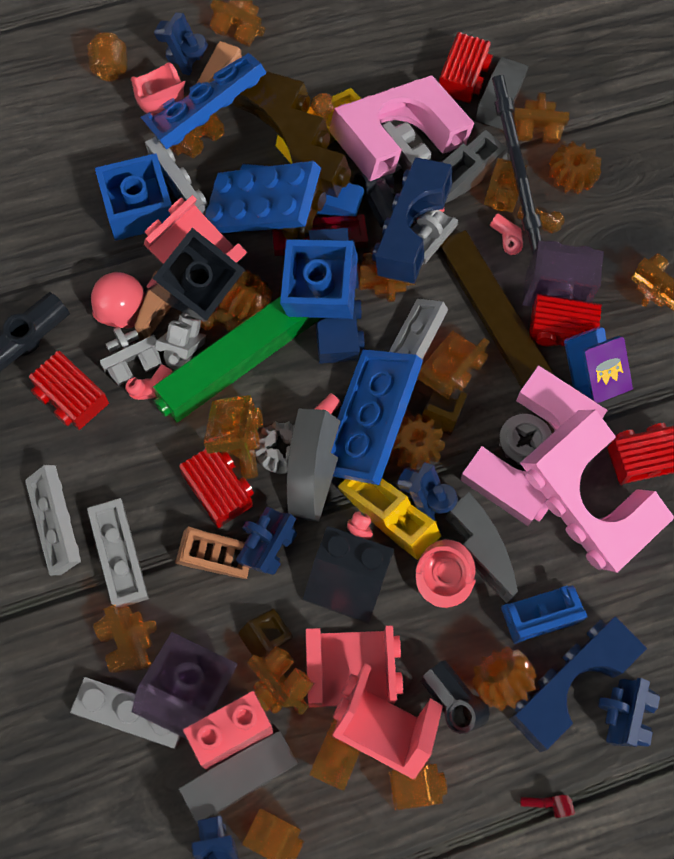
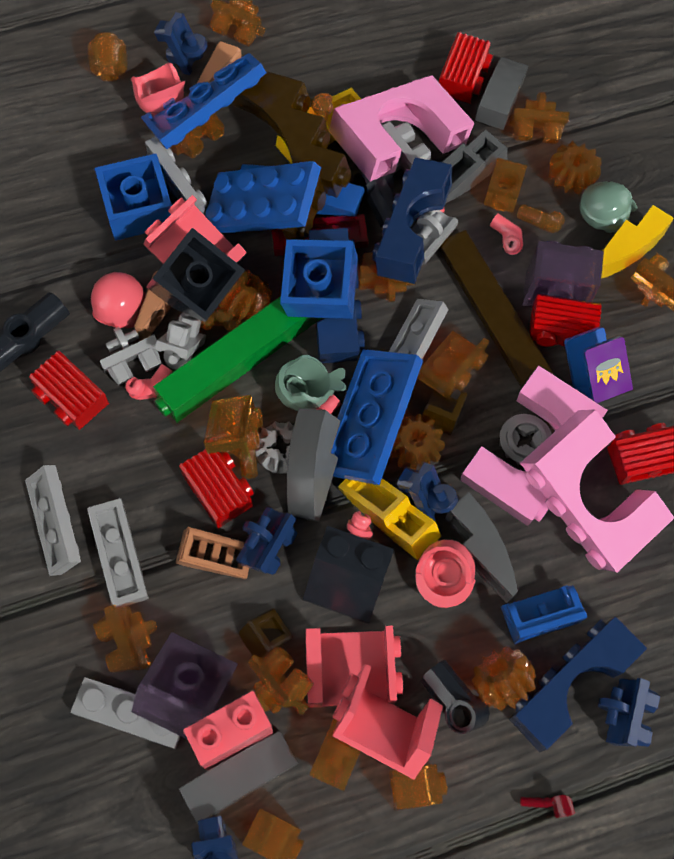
black bar [492,75,545,255] -> none
none -> sand green hat [275,355,346,411]
none -> sand green hat [580,181,637,233]
none -> yellow slope [586,205,674,282]

